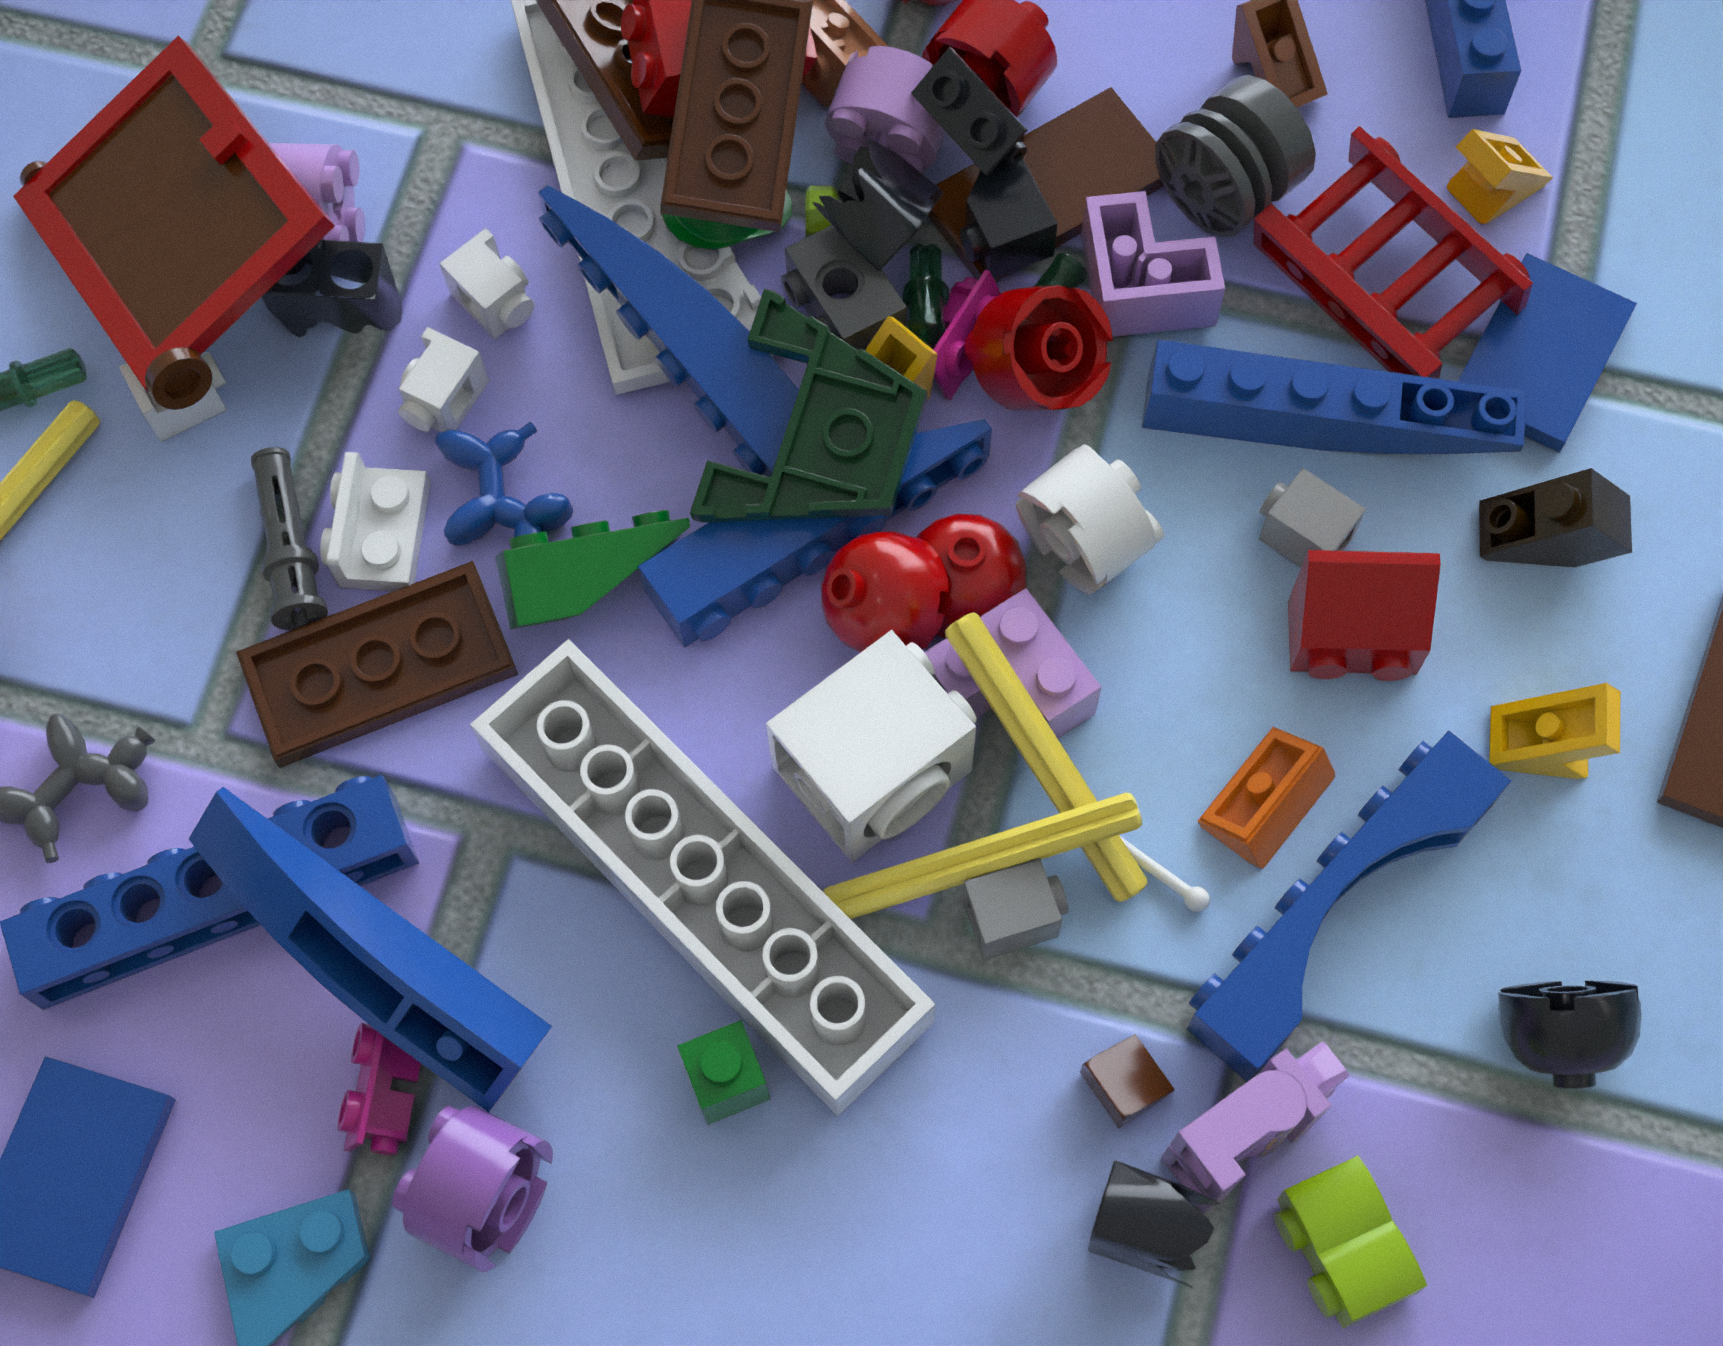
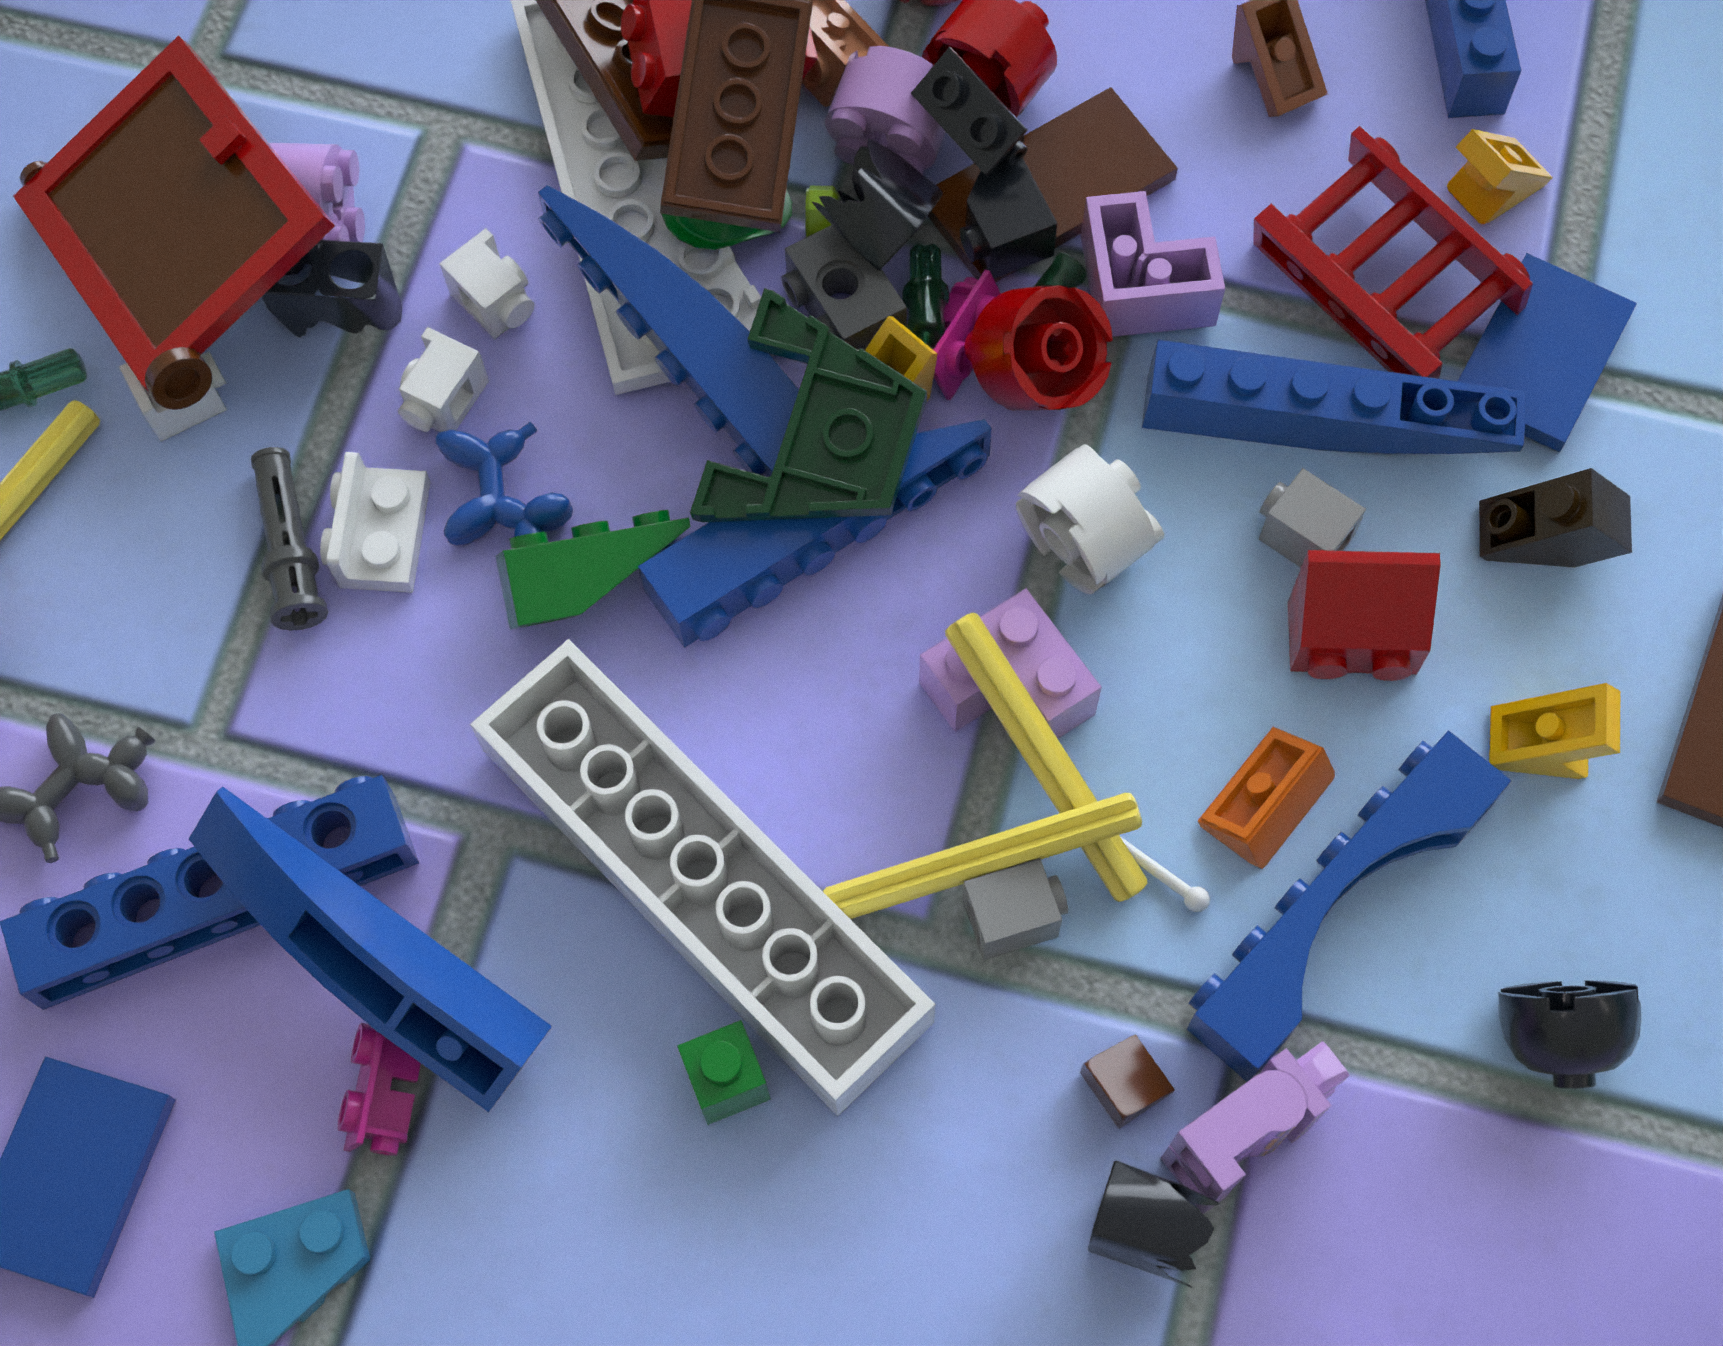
reddish brown tile [236,561,519,768] -> none
medium lavender brick [392,1106,553,1272] -> none
white brick [766,630,977,863] -> none
red cylinder [821,531,948,652] -> none
red cylinder [916,513,1027,639] -> none
dark grey wheel [1155,75,1316,237] -> none
lime brick [1274,1156,1427,1329] -> none

